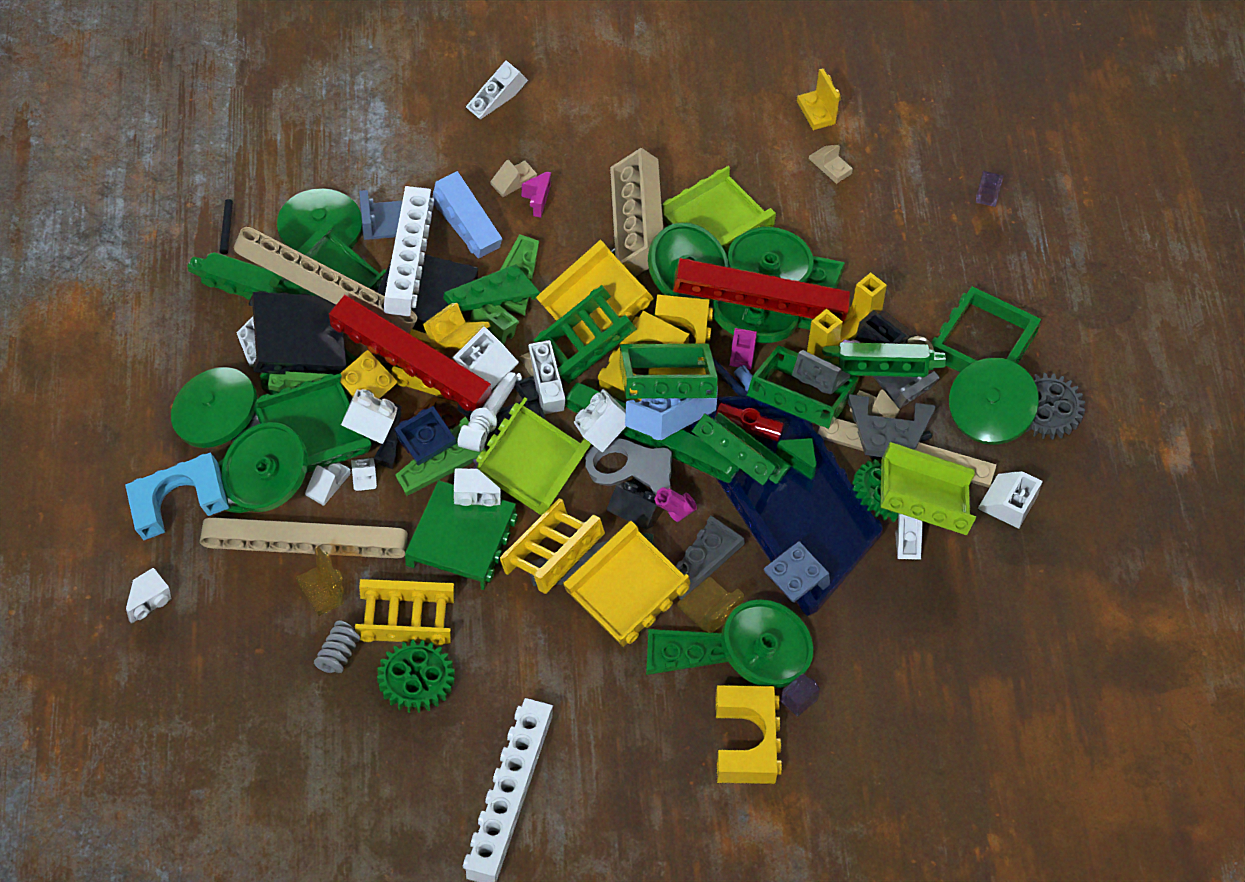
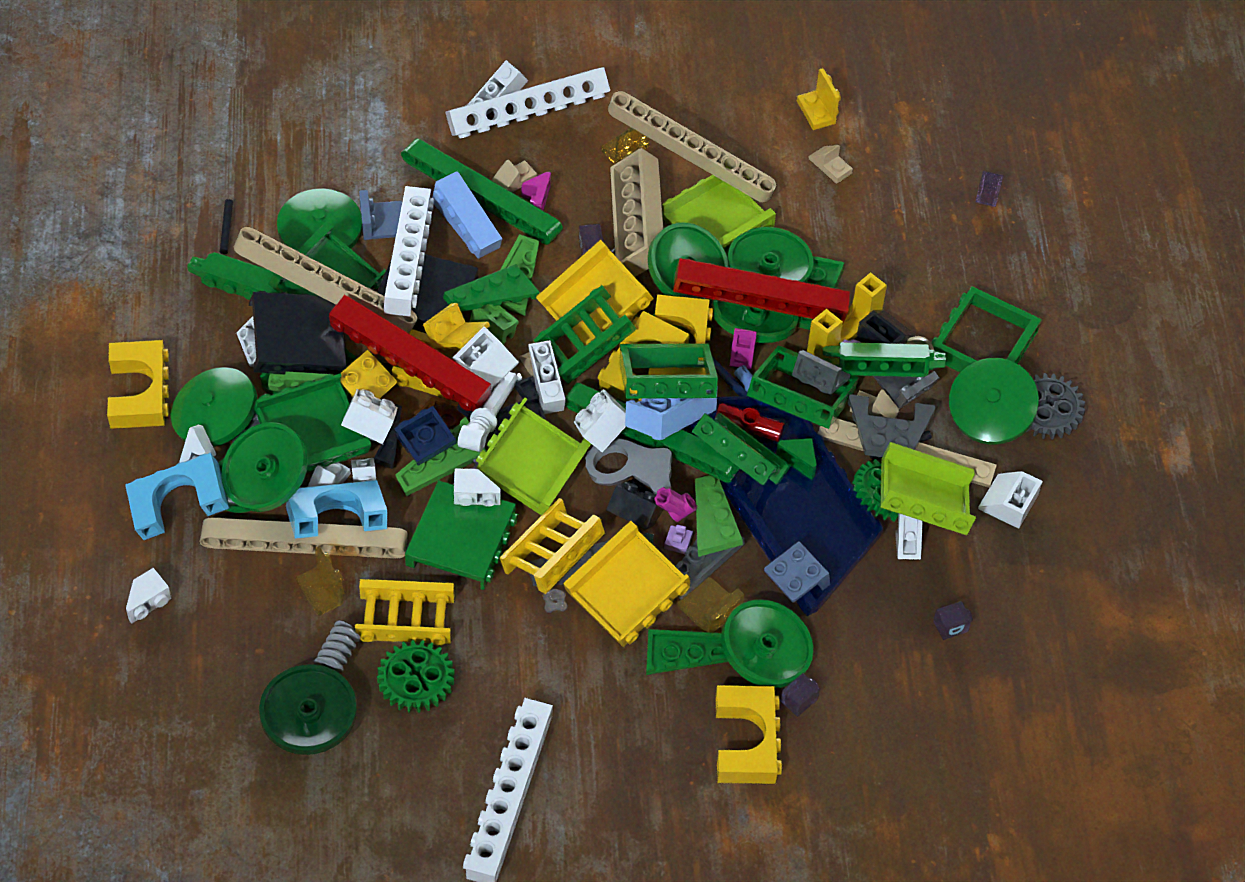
none -> yellow arch [107,340,169,429]
none -> white slope [179,425,216,463]
none -> dark green dish [259,664,357,755]
none -> medium azure arch [286,480,387,539]
none -> green beam [401,138,563,245]
none -> white brick [445,67,610,138]
none -> clear plate [543,589,567,613]
none -> clear purple brick [579,224,604,256]
none -> clear yellow bracket [602,128,650,164]
none -> tan beam [608,91,776,202]
none -> lavender tile [664,525,693,555]
none -> bright green wing [695,475,743,557]
none -> clear purple brick [933,601,972,640]

